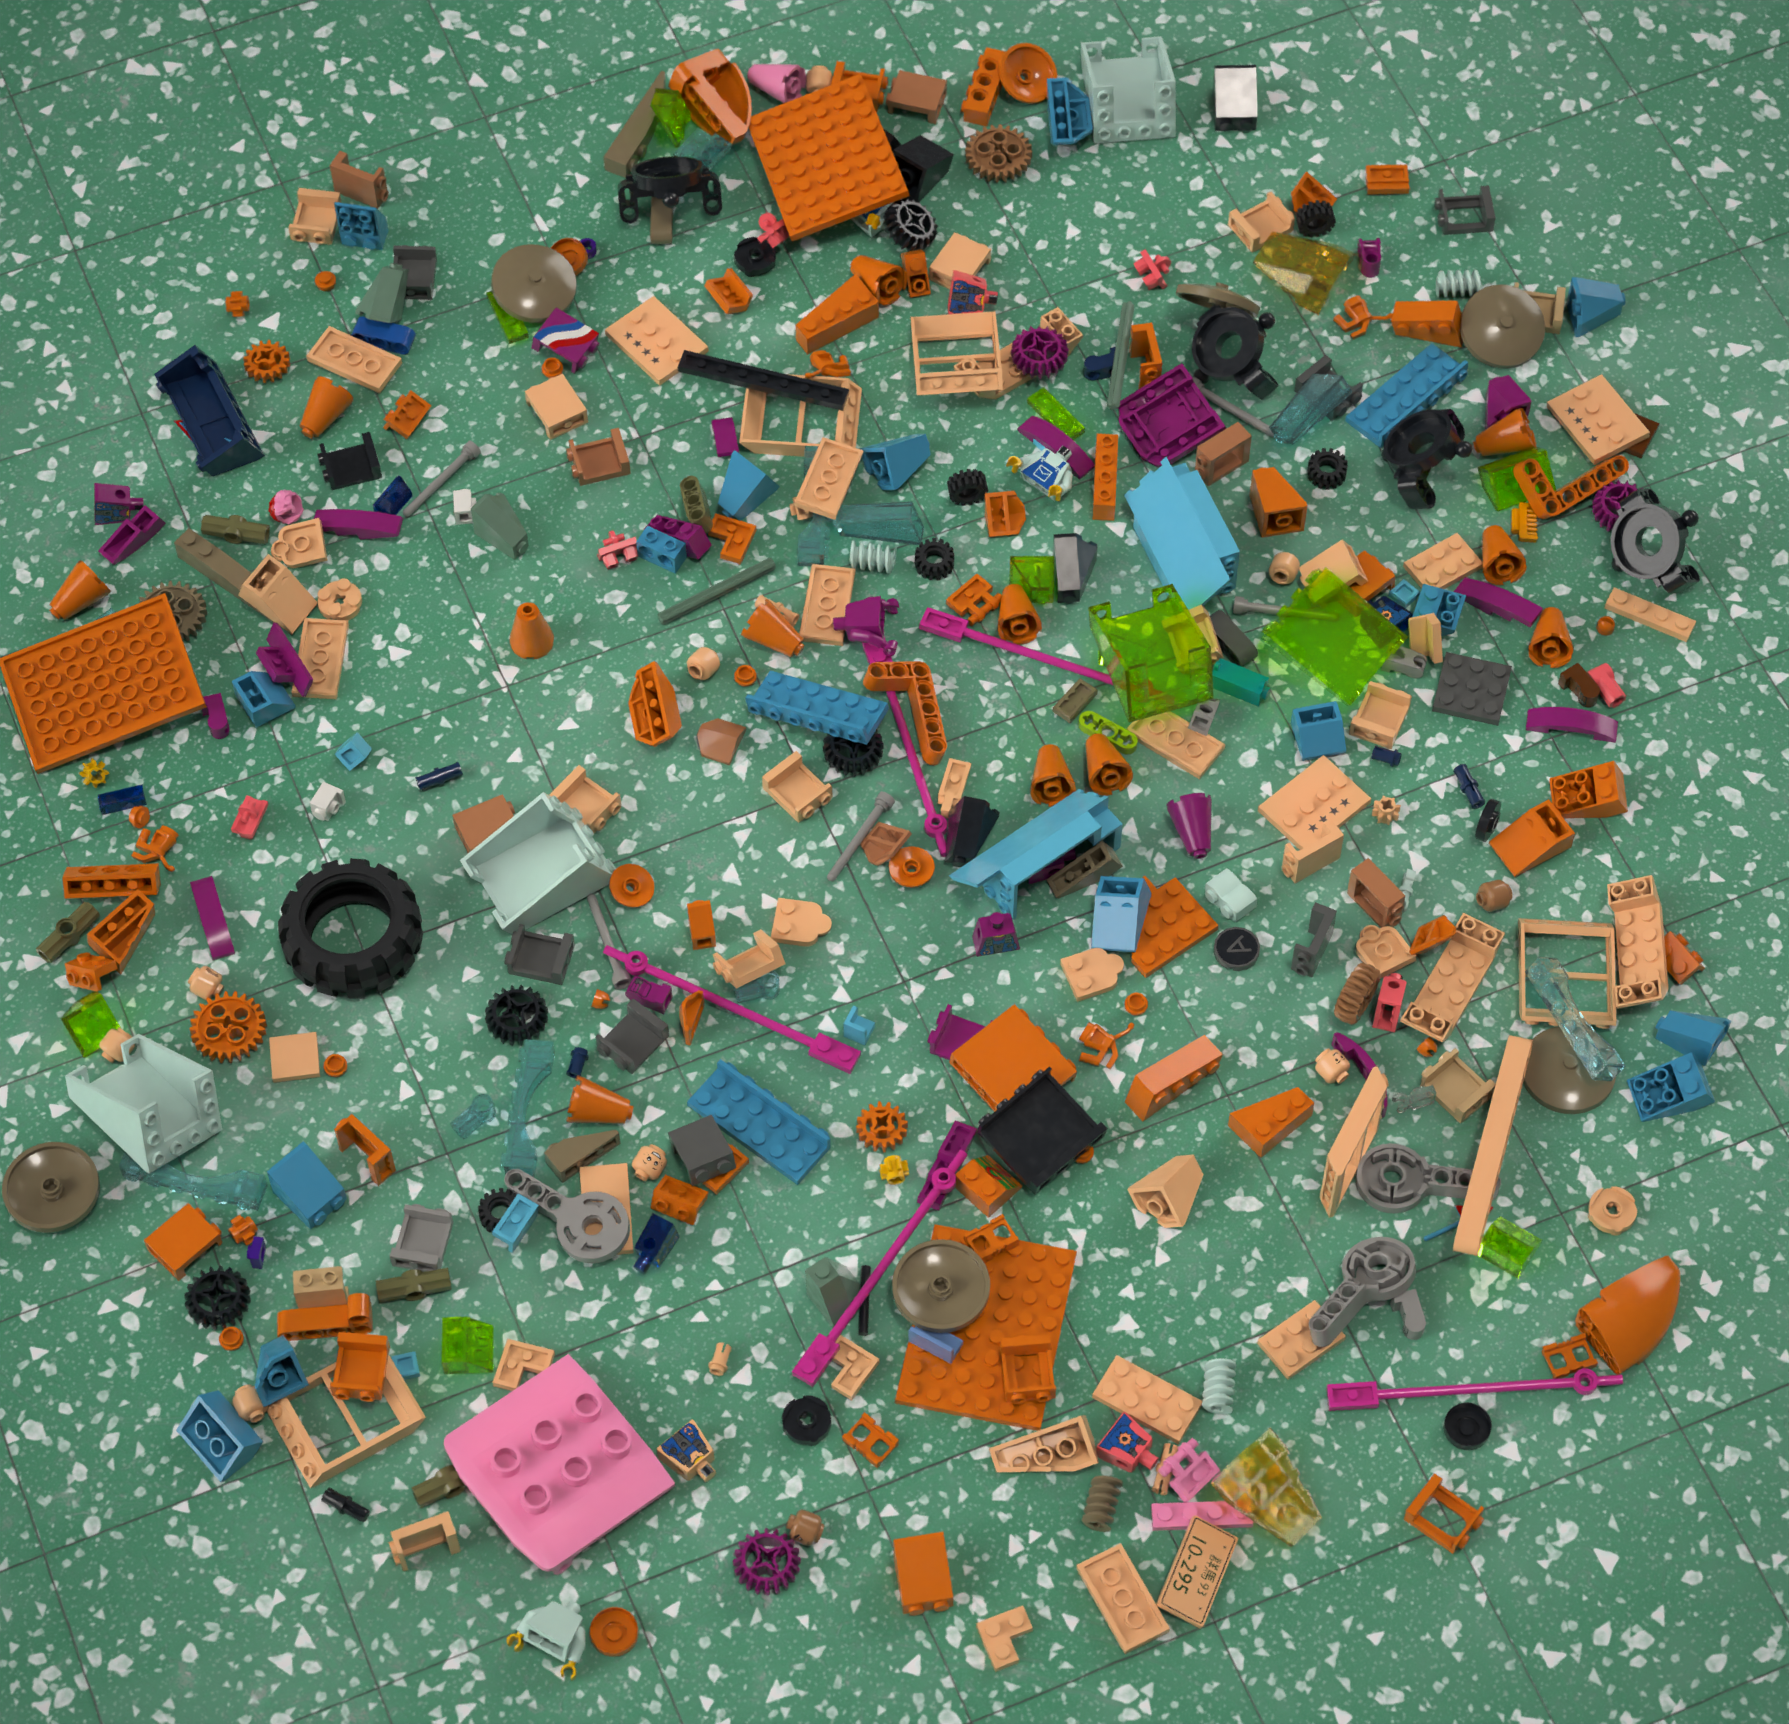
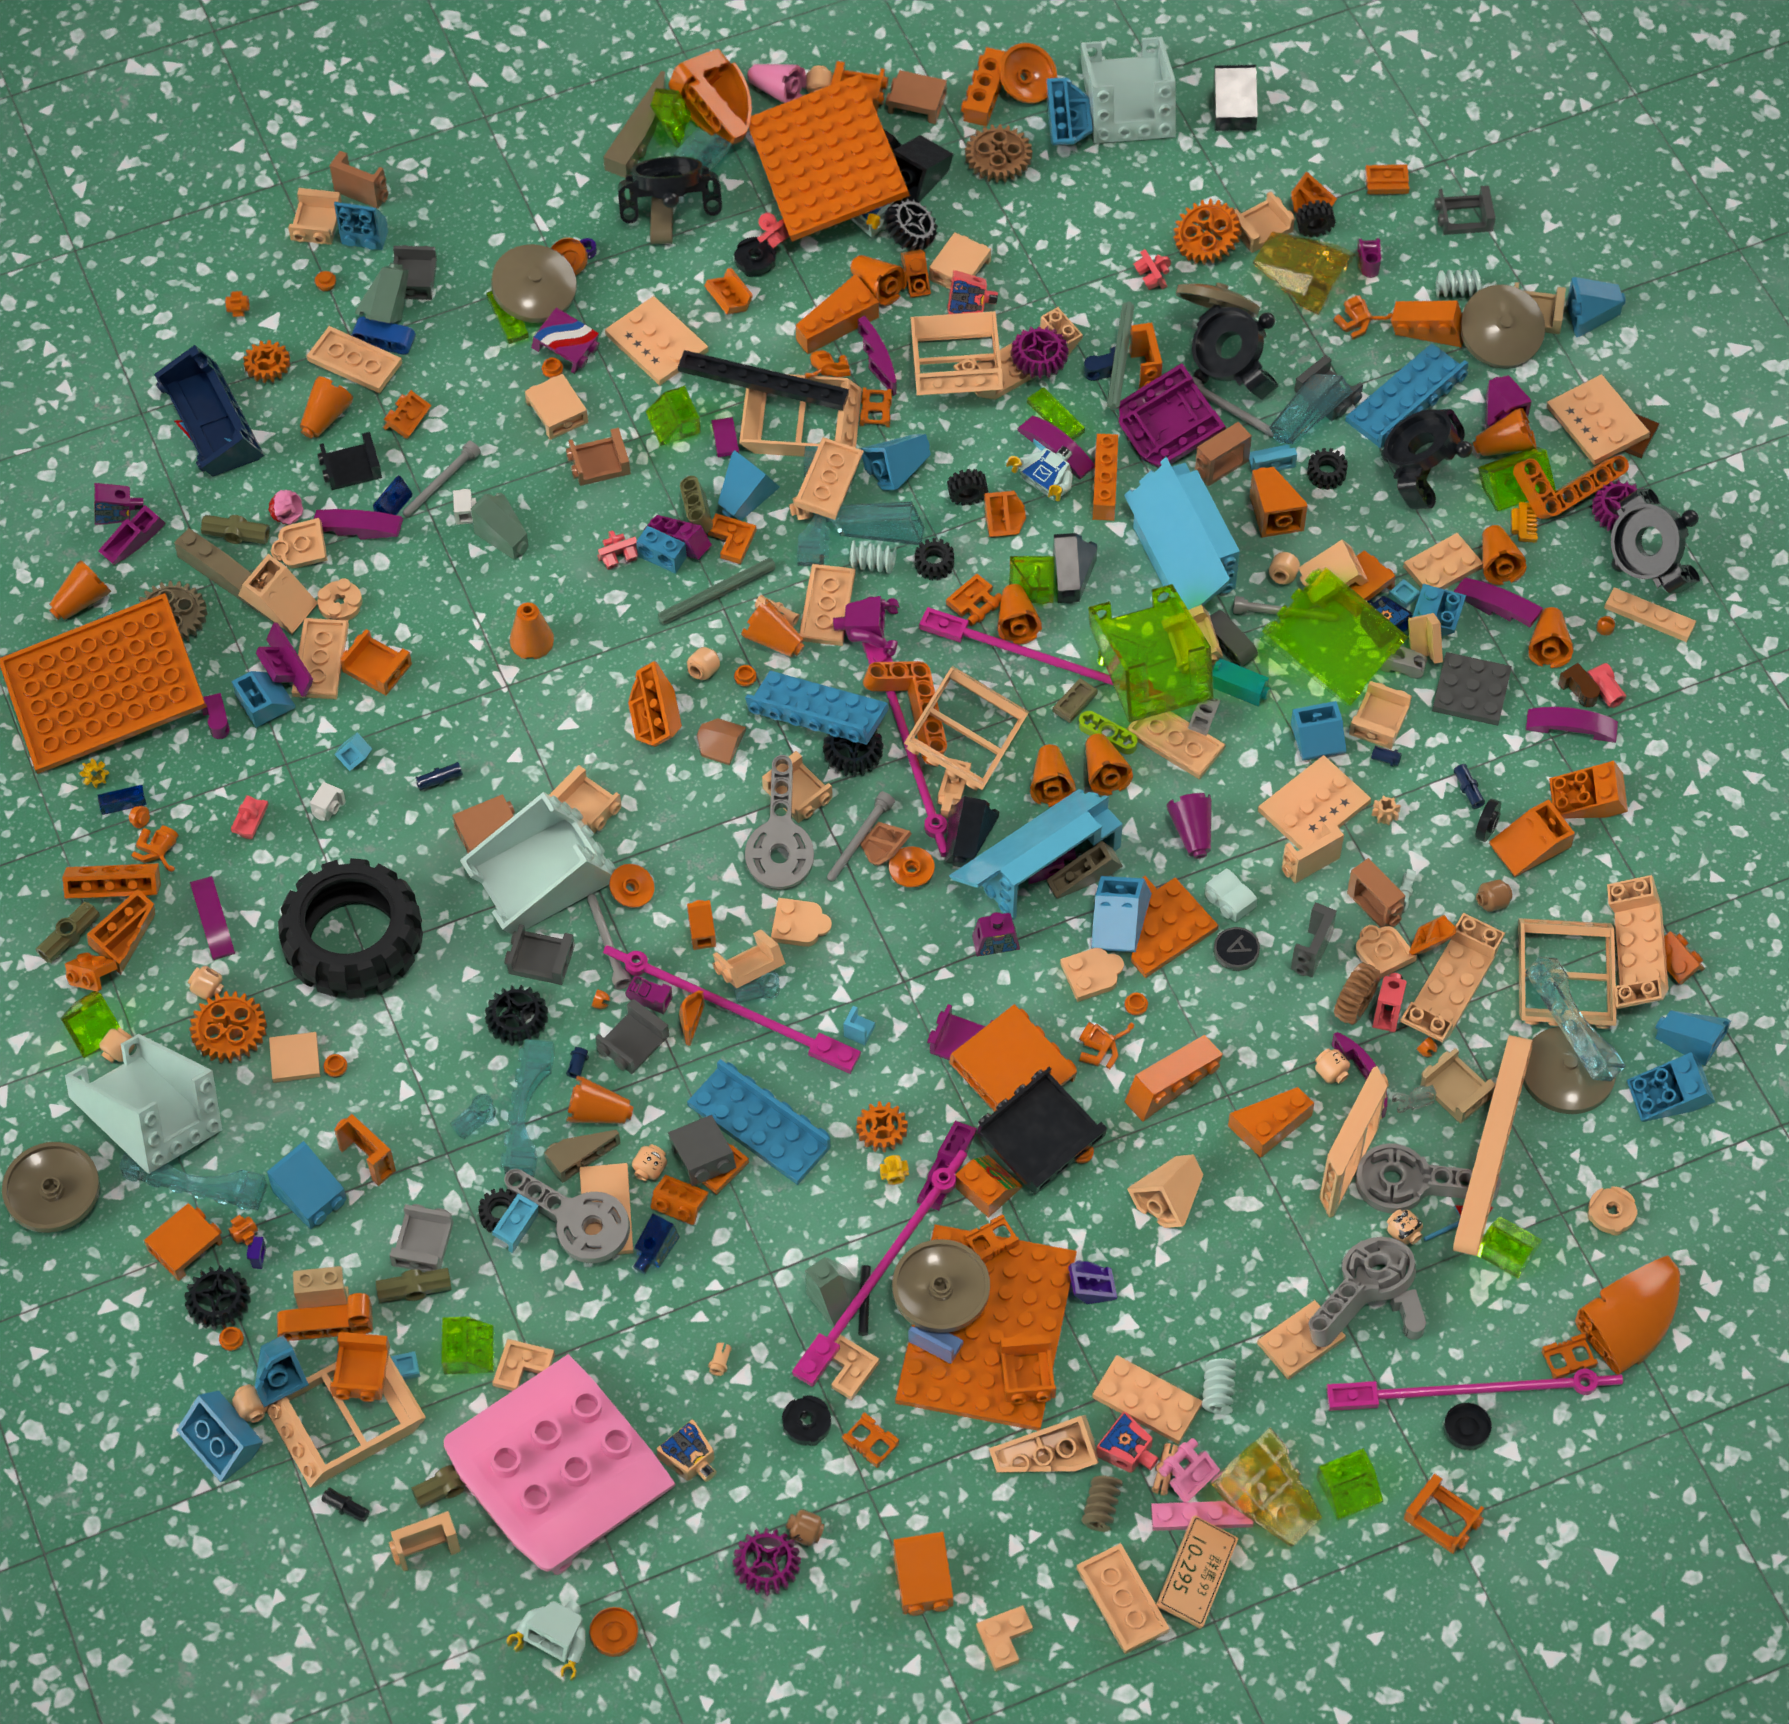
none -> orange panel [340,629,412,696]
none -> clear neon green slope [646,385,701,446]
none -> light grey beam [745,755,814,890]
none -> magenta slope [858,316,897,396]
none -> orange piece [860,388,892,427]
none -> light nougat window [904,666,1029,791]
none -> dark purple slope [1068,1260,1118,1305]
none -> orange gear [1173,199,1242,265]
none -> medium azure panel [1249,445,1297,471]
none -> clear neon green slope [1316,1448,1383,1520]
none -> light nougat head [1387,1209,1423,1245]

